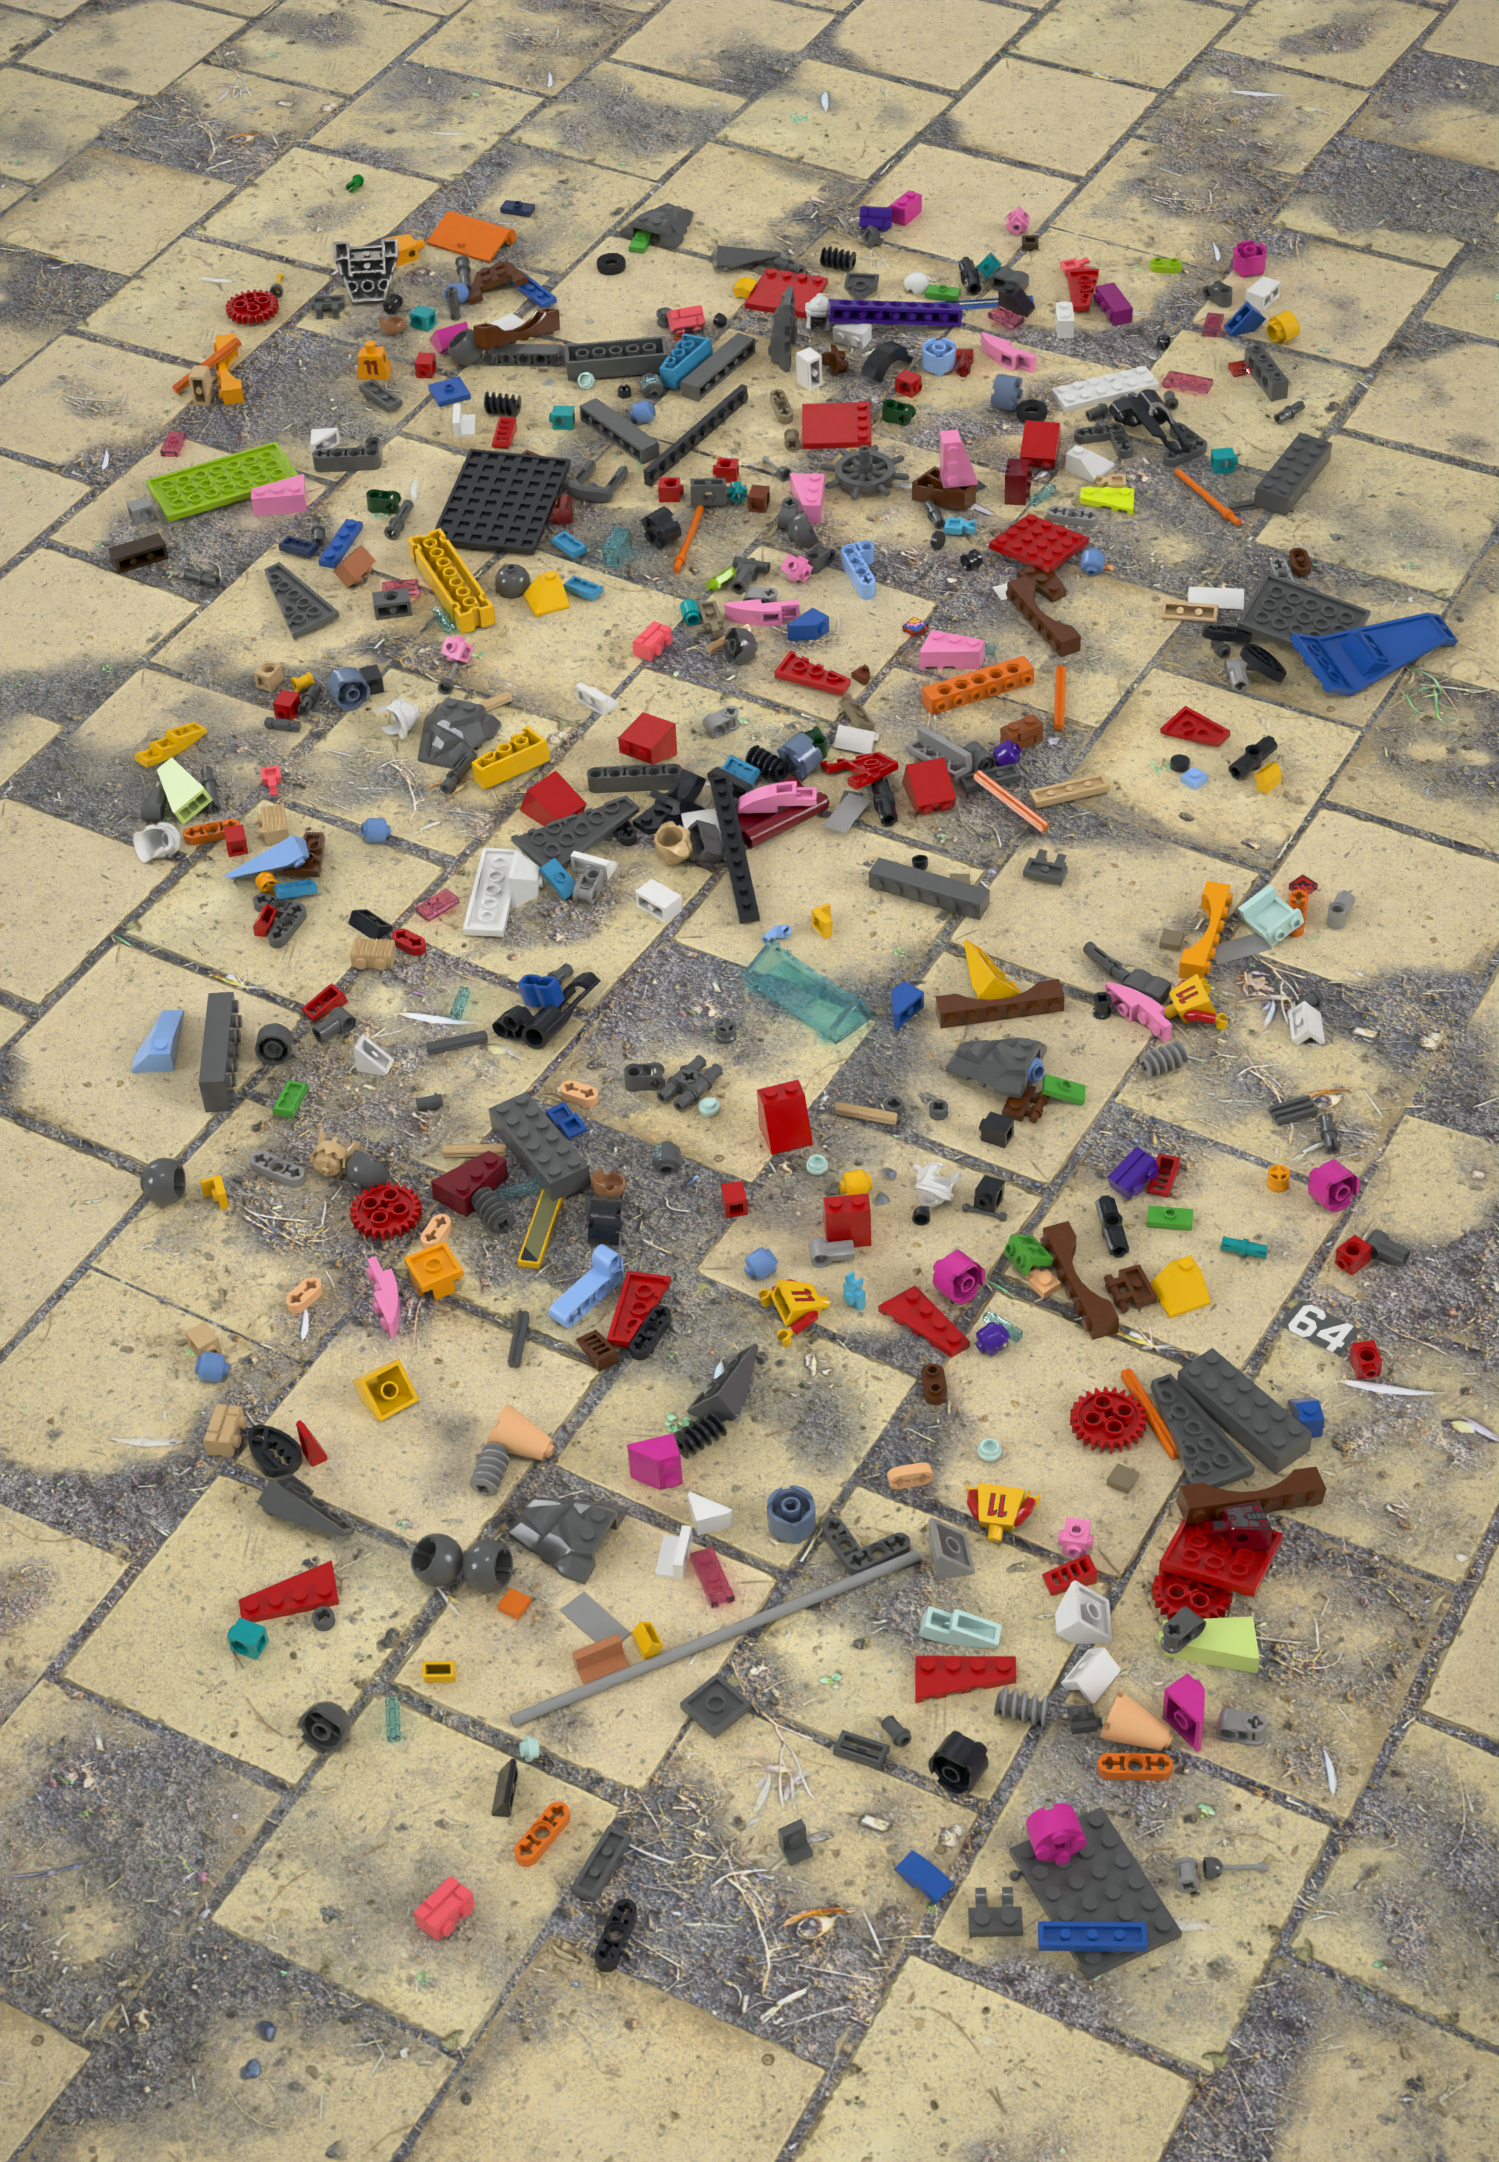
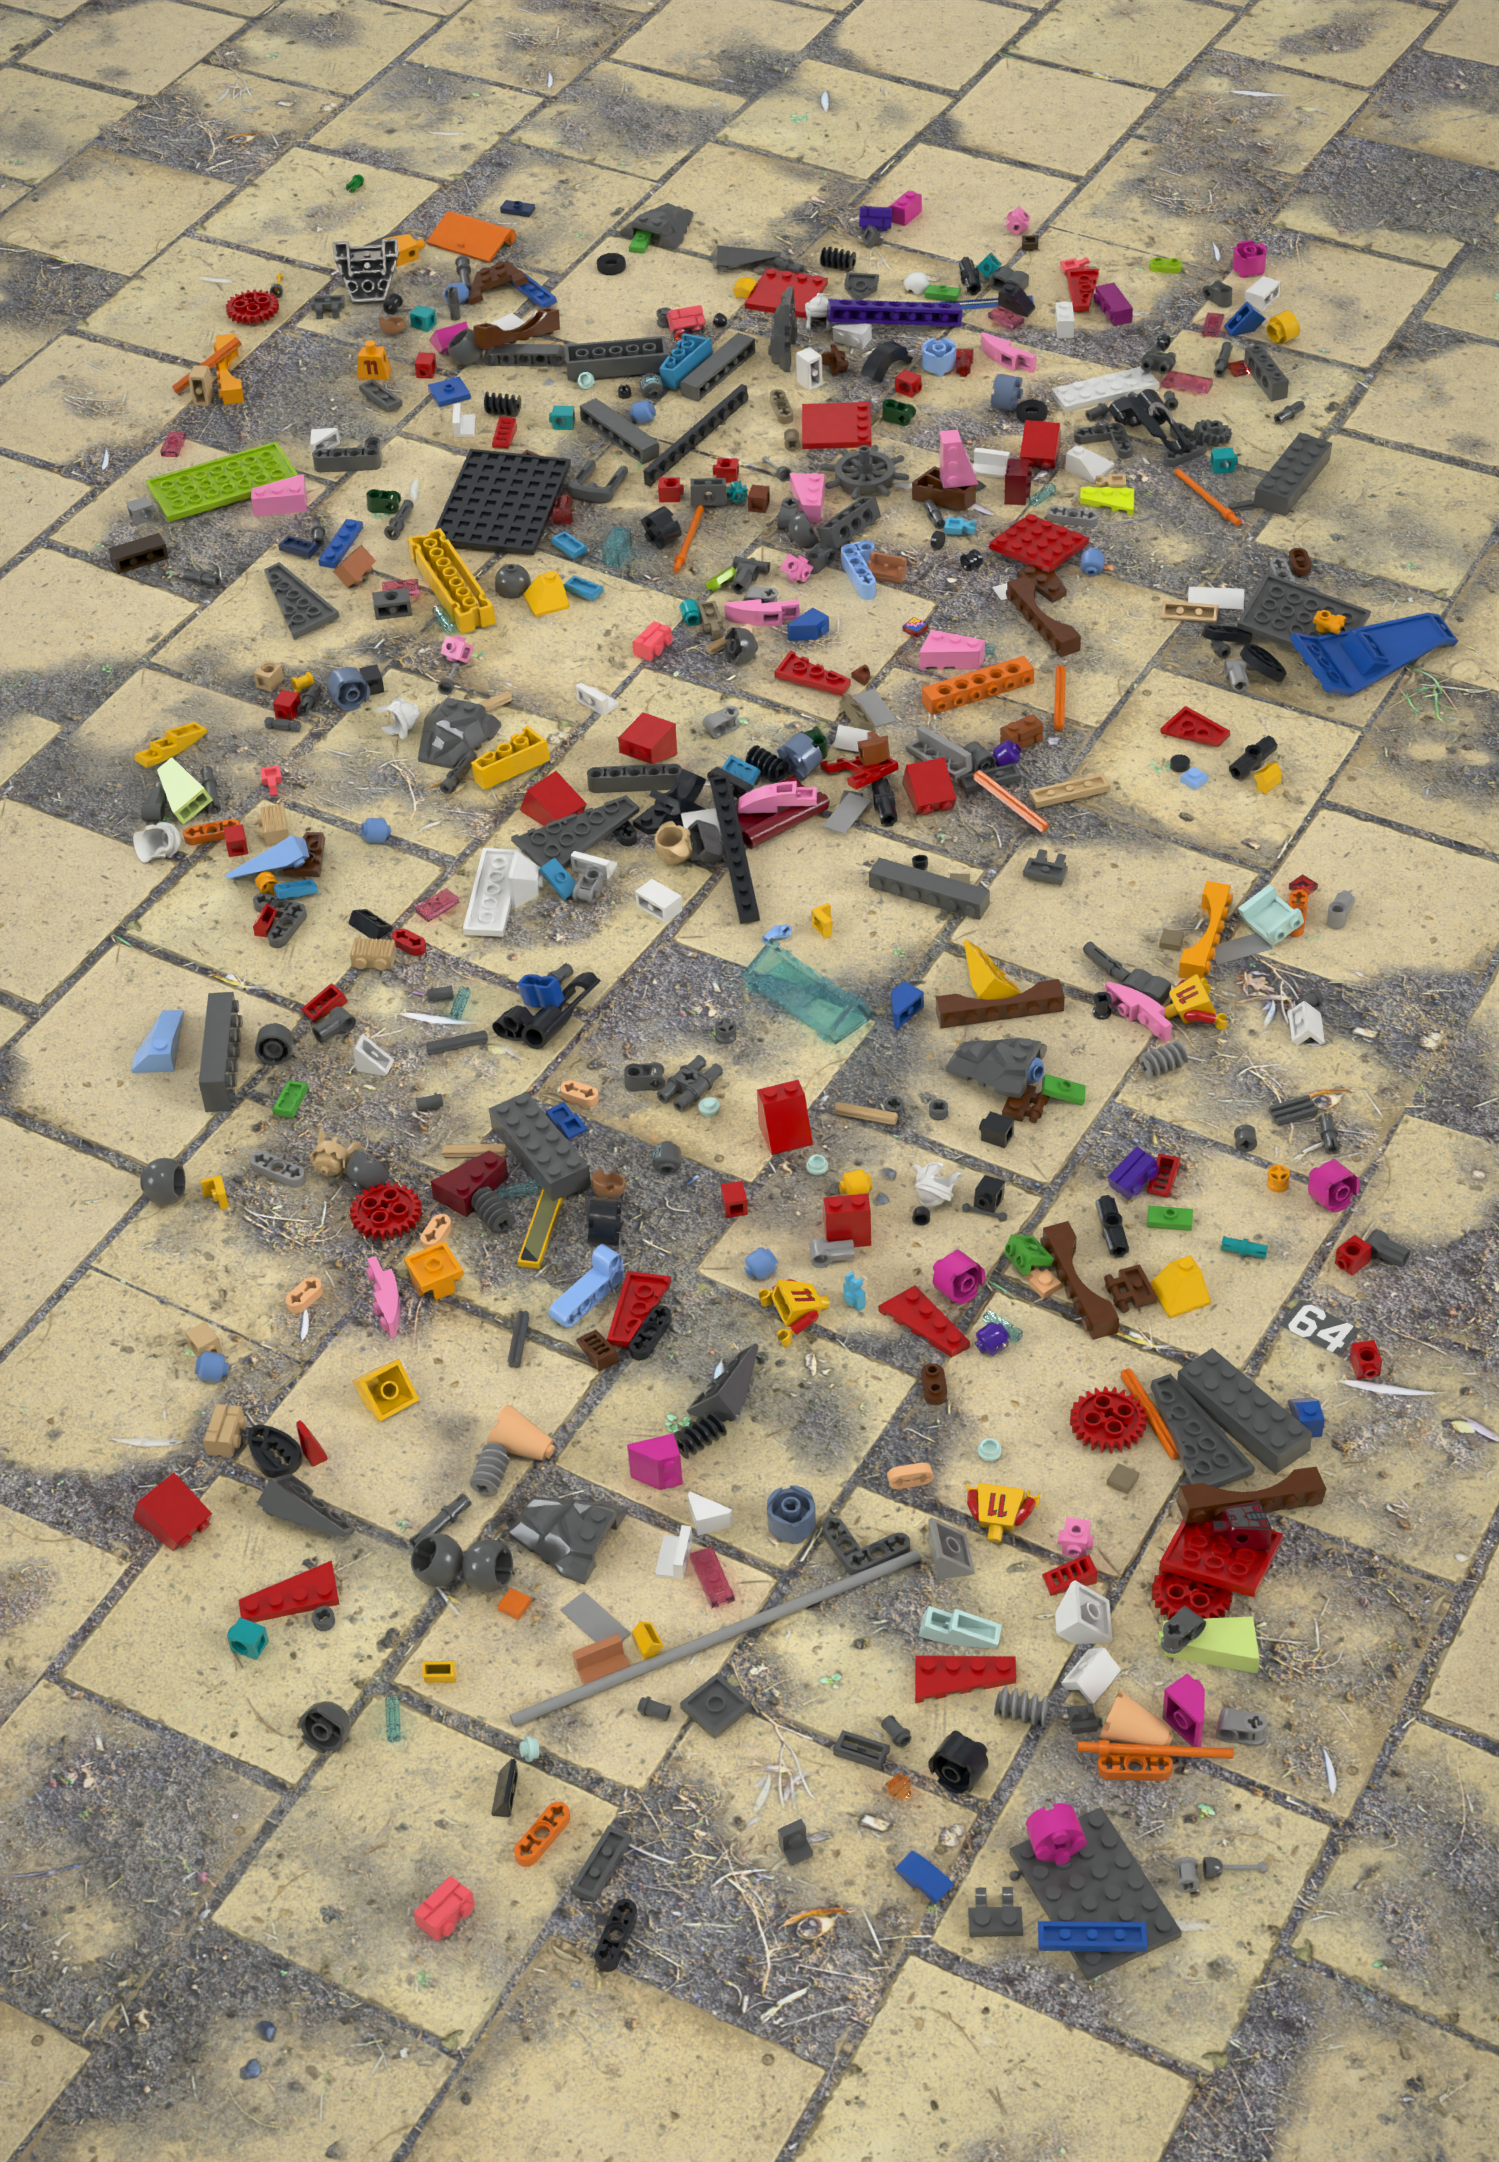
none -> red slope [132,1473,212,1551]
none -> dark grey pin [409,1493,472,1548]
none -> dark grey pin [427,985,454,1003]
none -> dark grey pin [637,1696,671,1722]
none -> dark grey brick [817,496,881,550]
none -> light grey sticker [852,689,897,727]
none -> dark orange brick [858,731,890,766]
none -> nougat hinge [867,551,907,585]
none -> clear orange plate [885,1772,911,1800]
none -> white panel [972,447,1010,479]
none -> orange bar [1077,1740,1234,1759]
none -> dark grey pin [1141,349,1176,374]
none -> dark grey gear [1193,419,1232,445]
none -> dark grey pin [1214,342,1233,378]
none -> dark grey wheel [1234,1124,1257,1152]
none -> light orange plate [1313,610,1346,635]

